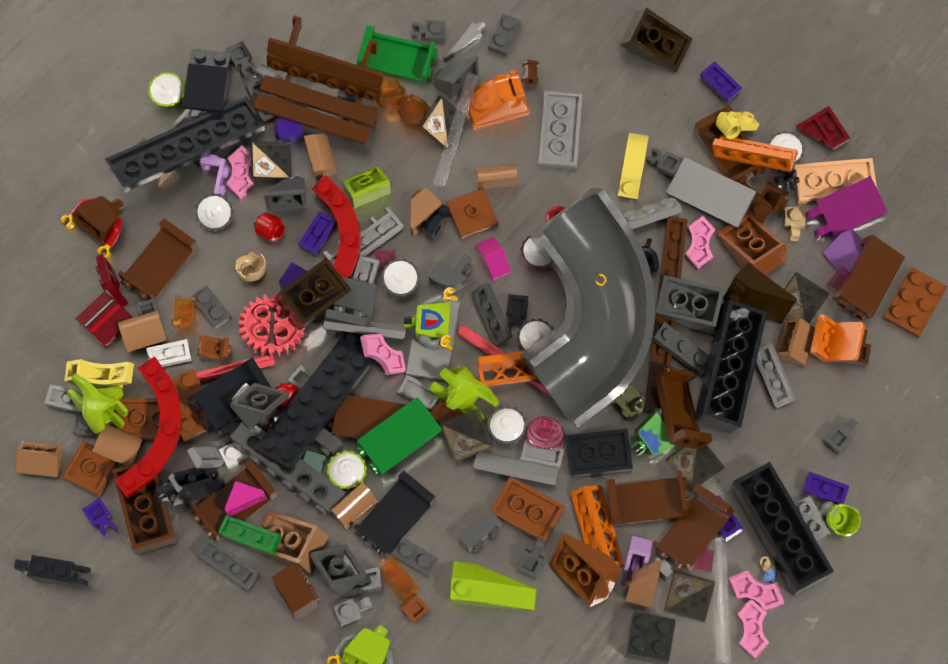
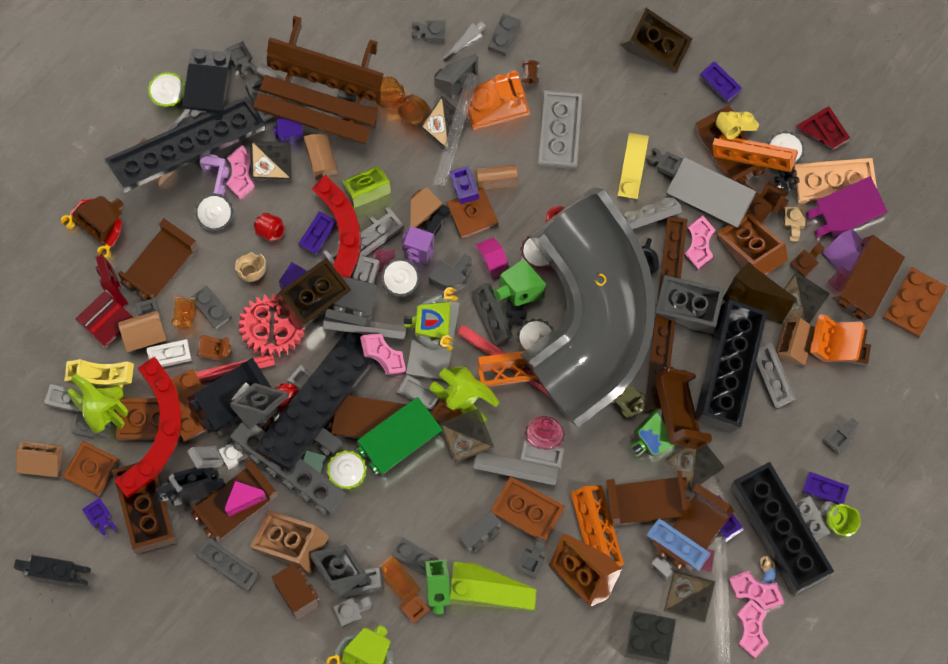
medium nougat brick [92,423,143,466] -> none
green tile [218,515,282,556] -> none
dark grey slope [264,176,307,211] -> none
medium nougat brick [331,482,378,531] -> none
black panel [354,470,436,557] -> none
green panel [357,26,438,85] -> none
white piece [487,405,527,445] -> none
black plate [565,428,633,477] -> none
lavender slope [621,536,653,585] -> none
medium nougat slope [623,560,662,607] -> none
dark grey plate [651,322,709,376] -> none
none -> medium lavender brick [401,226,434,265]
none -> bright green torso [425,560,450,614]
none -> dark purple plate [449,166,479,205]
none -> bright green torso [494,259,546,306]
none -> medium blue plate [647,519,711,571]
none -> reddish brown plate [790,243,825,279]

